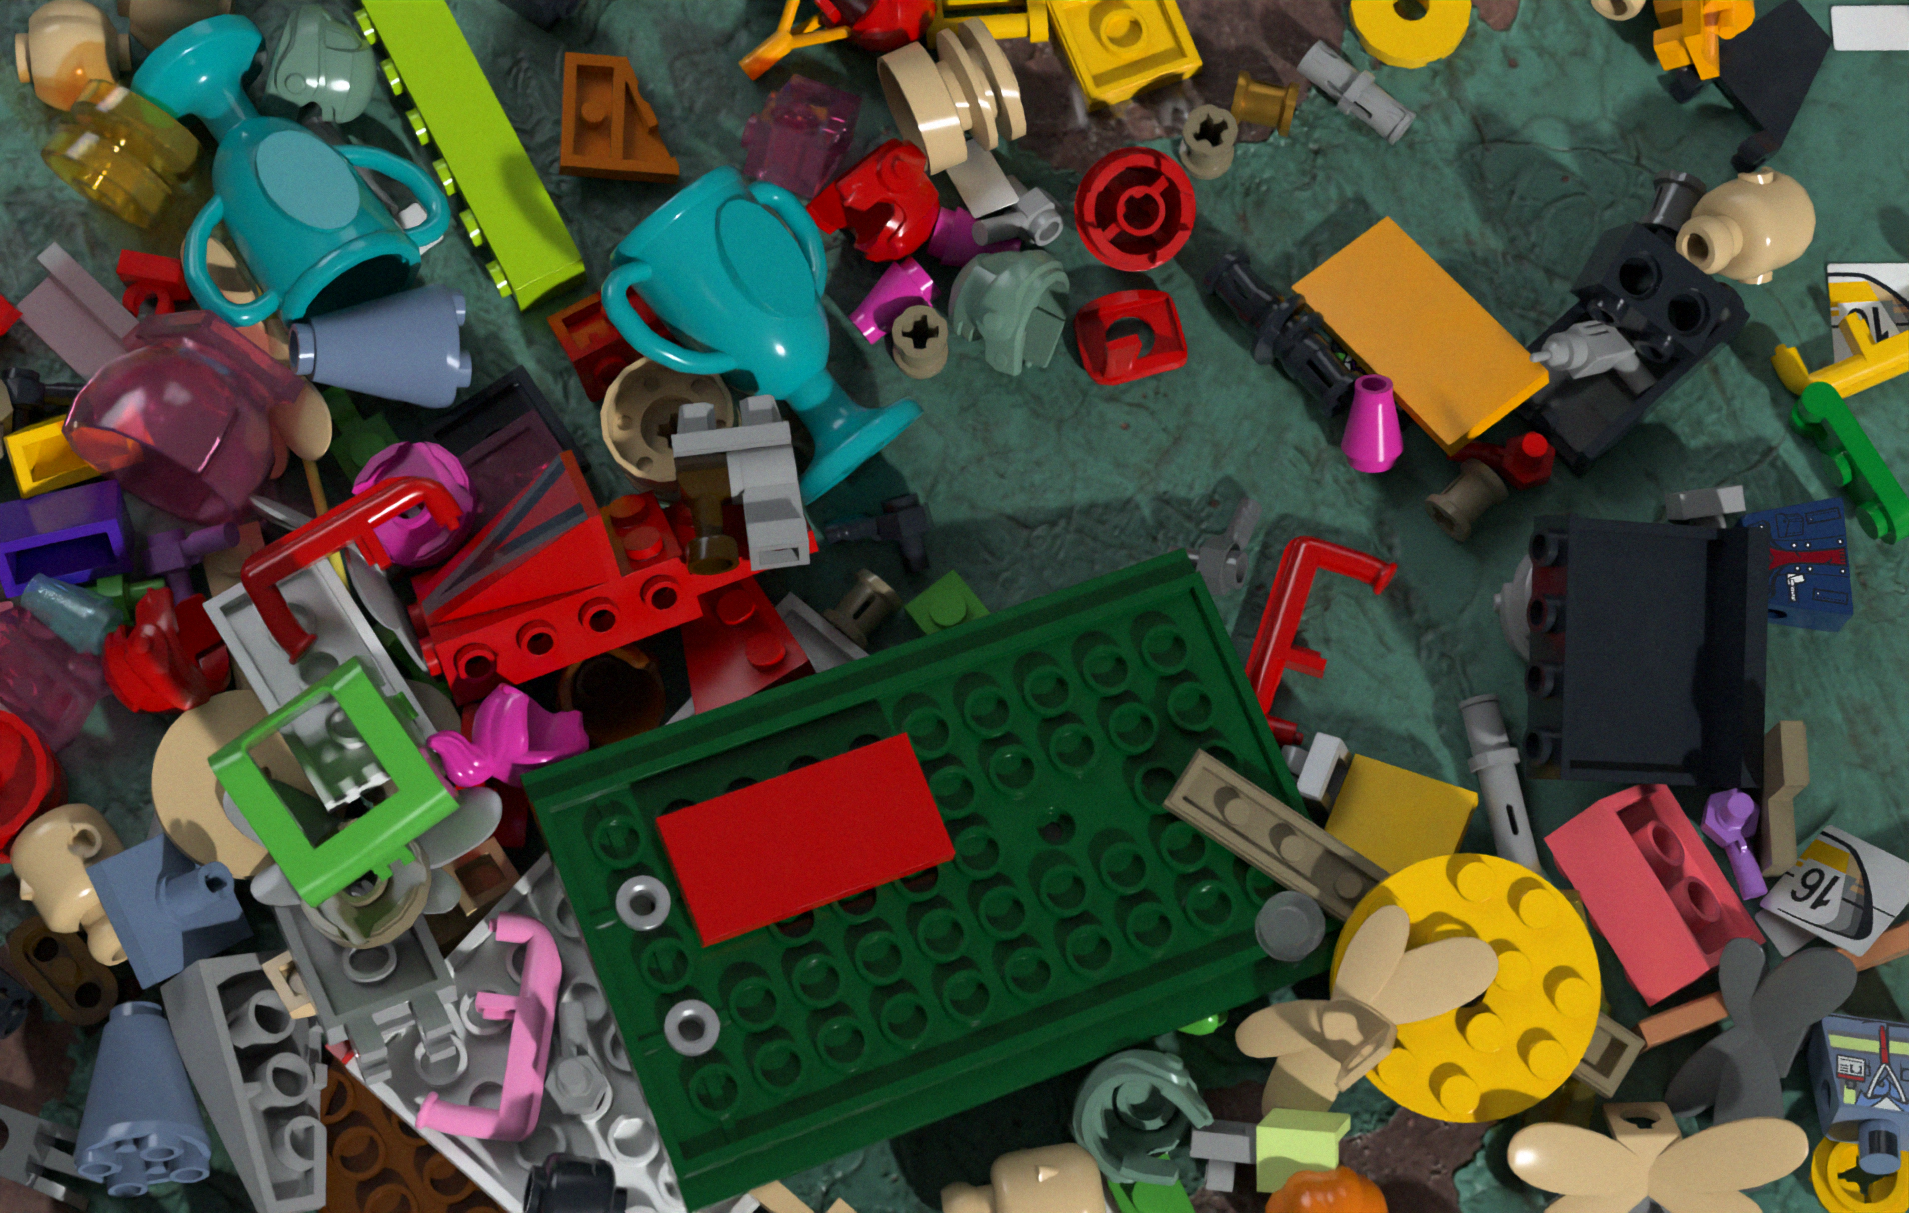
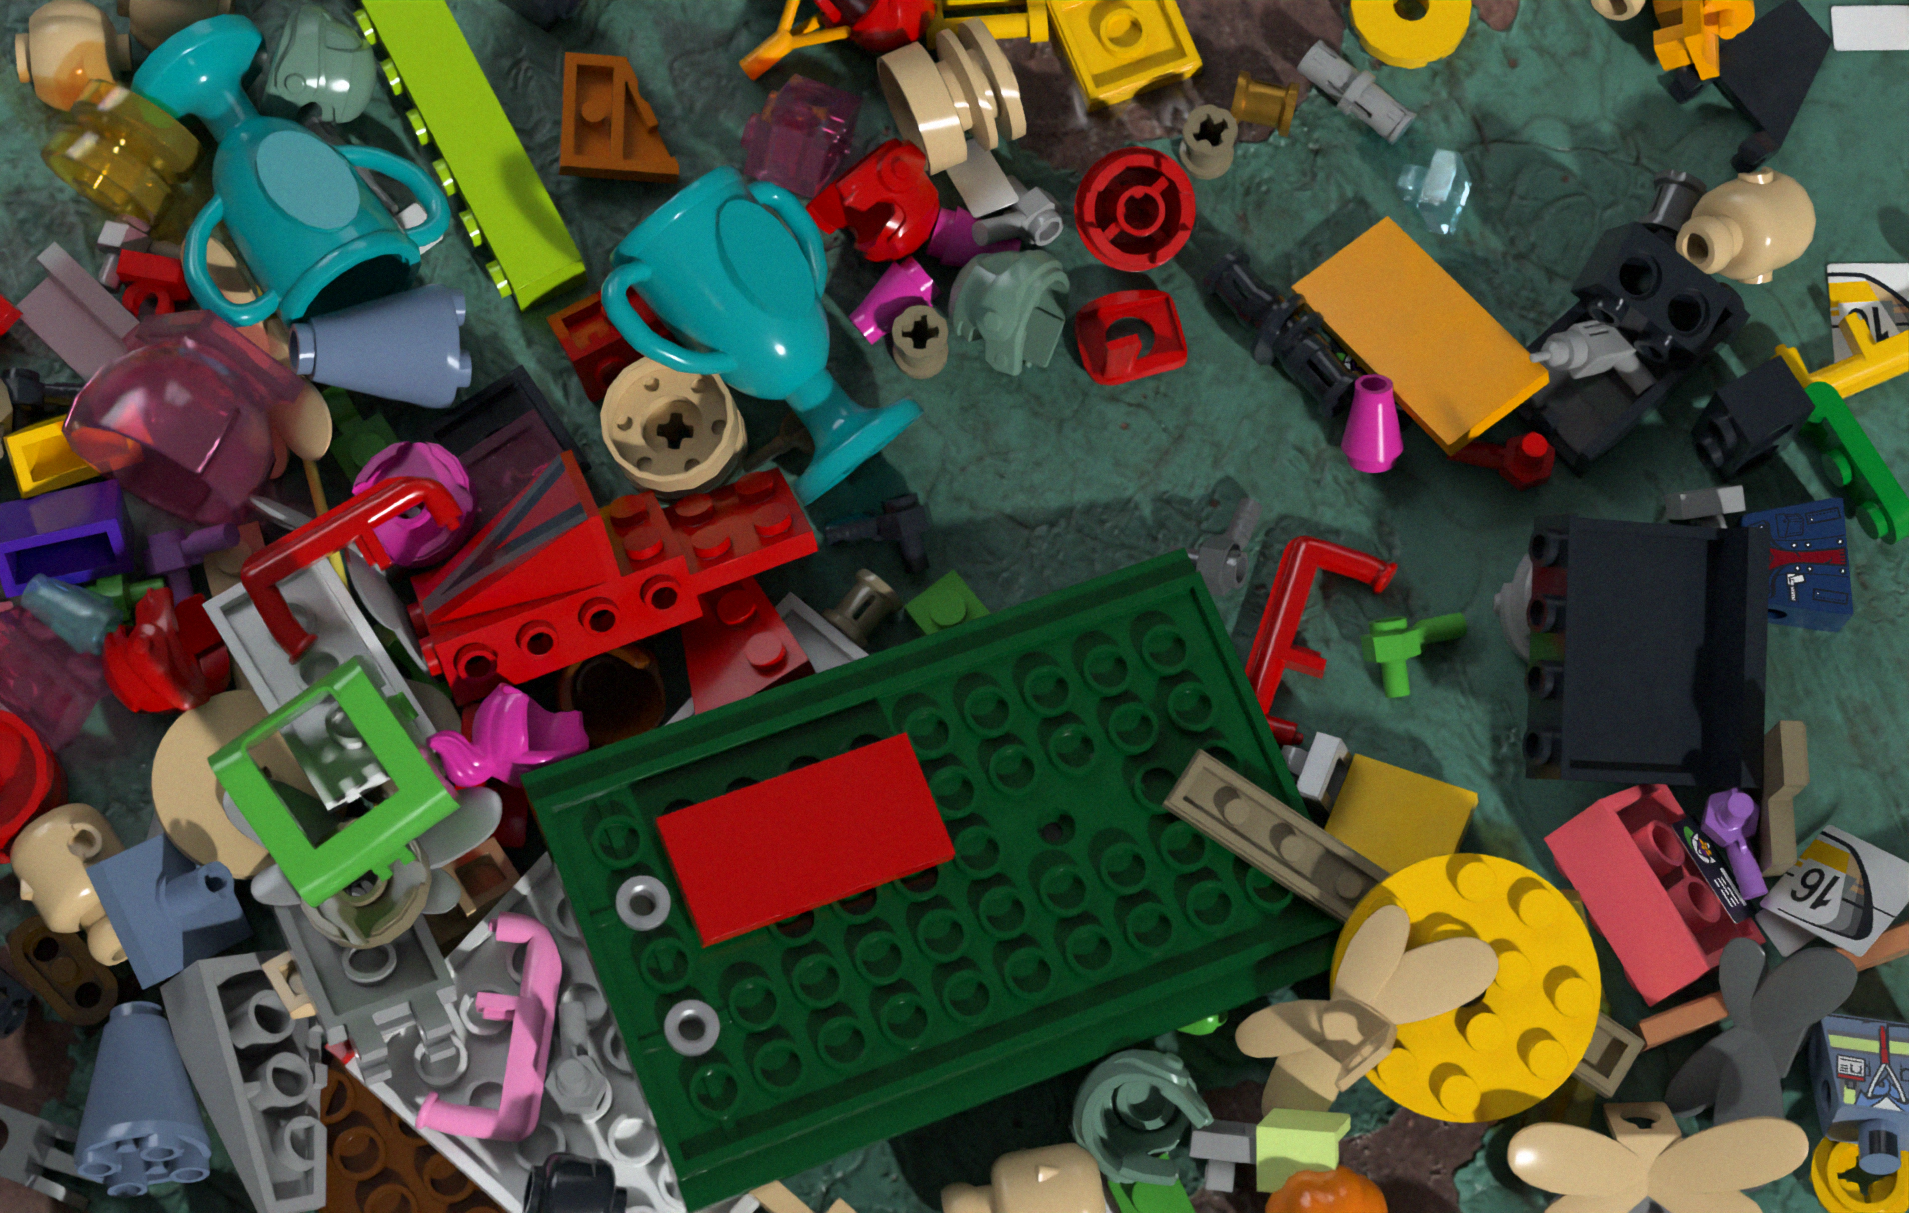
light grey hips [671,394,810,575] -> none
clear tile [1255,891,1325,962] -> none
dark tan bush [1424,457,1509,541] -> none
light grey pin [1458,693,1545,879] -> none
none -> light grey piece [96,213,181,294]
none -> bright green piece [1360,612,1467,698]
none -> clear light blue tile [1396,149,1472,236]
none -> black sticker [1672,815,1757,923]
none -> black brick [1690,355,1816,484]

